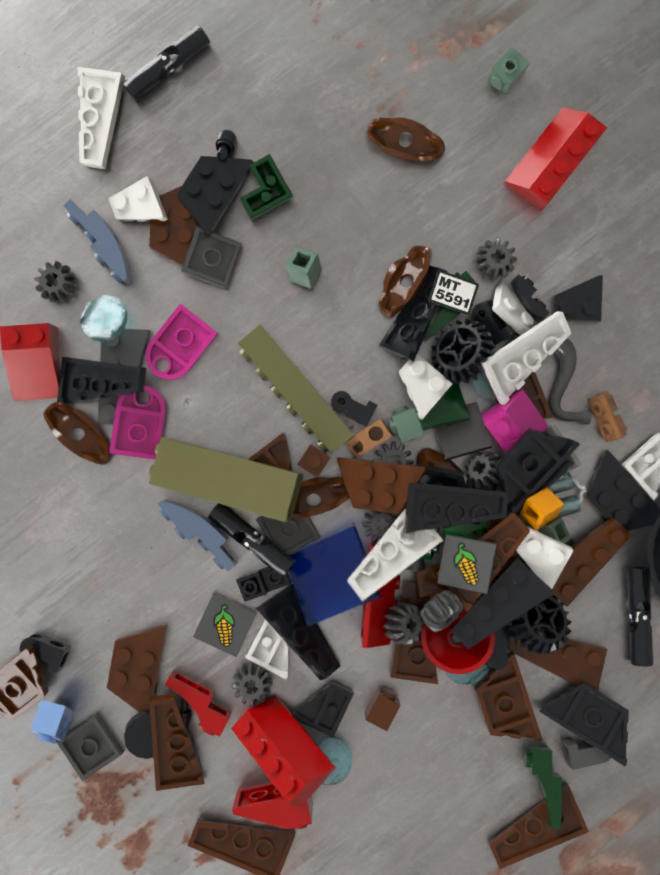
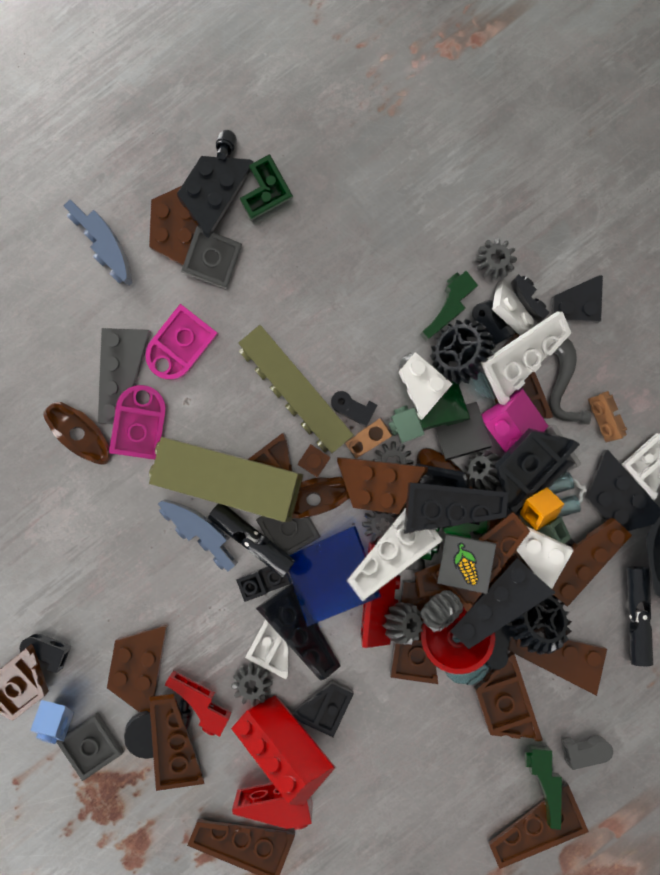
slope [0,323,60,401] -> none
dark grey gear [34,261,77,303] -> none
black wing [57,357,146,404] -> none
white wing [77,67,125,169] -> none
clear light blue tile [80,295,128,342] -> none
white wing [108,176,168,222] -> none
black piece [122,24,210,101] -> none
dark grey tile [193,592,257,657] -> none
sand green brick [286,247,322,289] -> none
clear light blue tile [314,735,352,786] -> none
reddish brown brick [365,688,401,731] -> none
reddish brown piece [366,117,445,161] -> none
reddish brown piece [379,246,432,319] -> none
black wing [379,266,448,362] -> none
sticker [428,269,479,315] -> none
sand green brick [488,47,530,94] -> none
red slope [504,108,608,211] -> none
black wing [539,682,629,766] -> none

